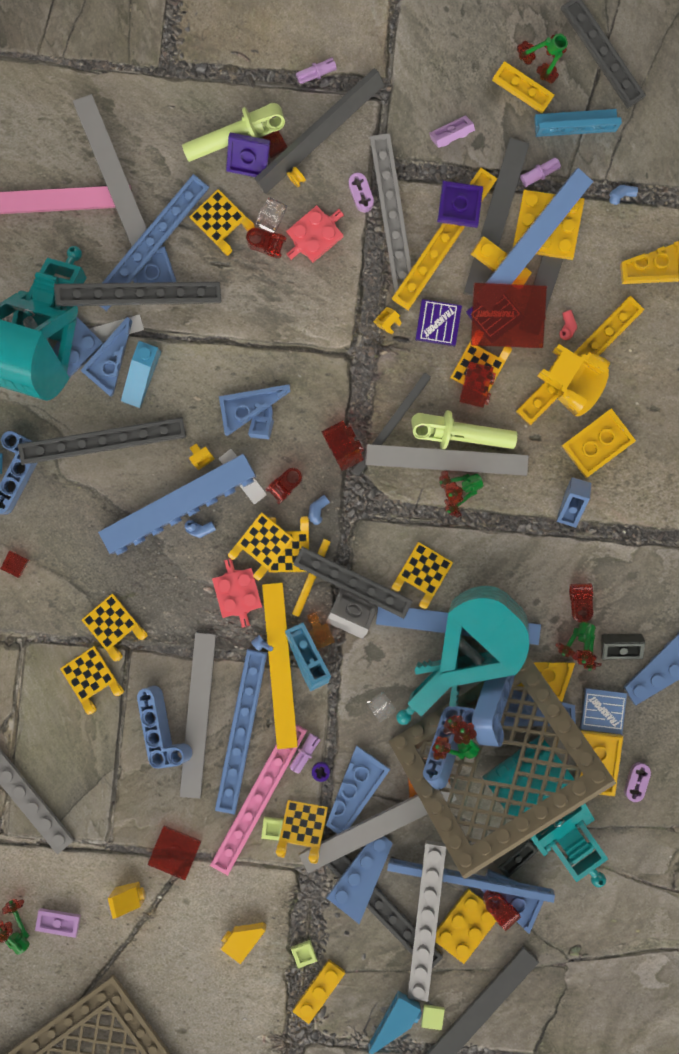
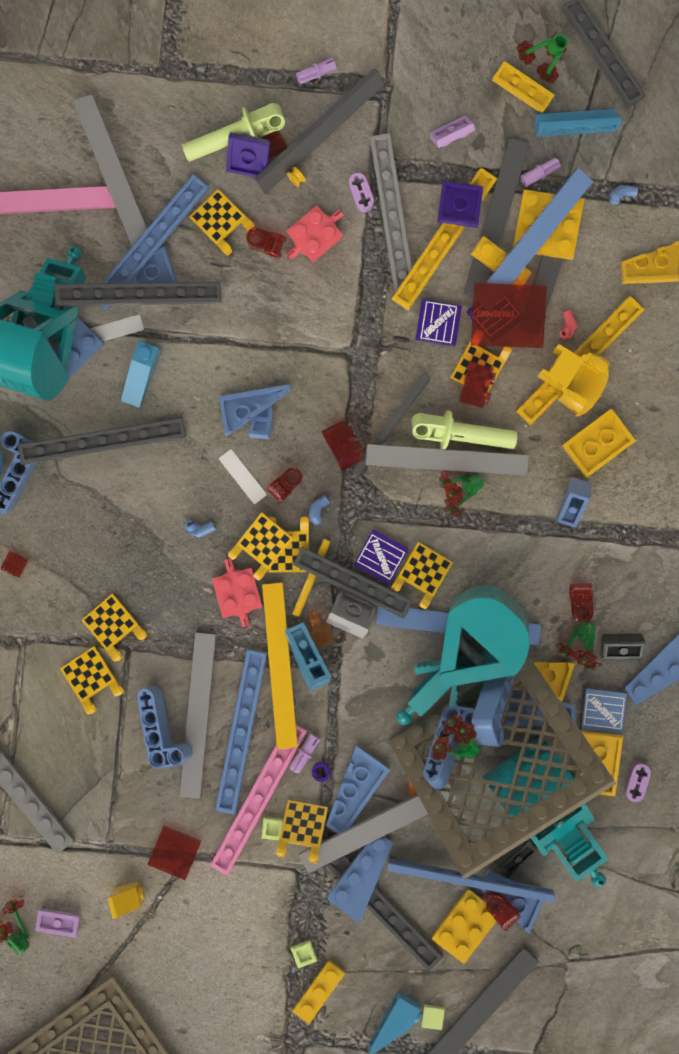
medium blue wing [80,317,132,397] -> none
medium blue brick [98,454,257,555] -> none
yellow tile [189,443,215,471] -> none
yellow slope [221,922,267,964] -> none
medium blue hand [251,635,273,651] -> none
clear brick [256,197,288,233] -> none
clear brick [367,691,397,723] -> none
yellow tile [373,307,401,334] -> none
light grey plate [408,840,446,1002] -> none
none -> dark purple tile [354,530,408,584]

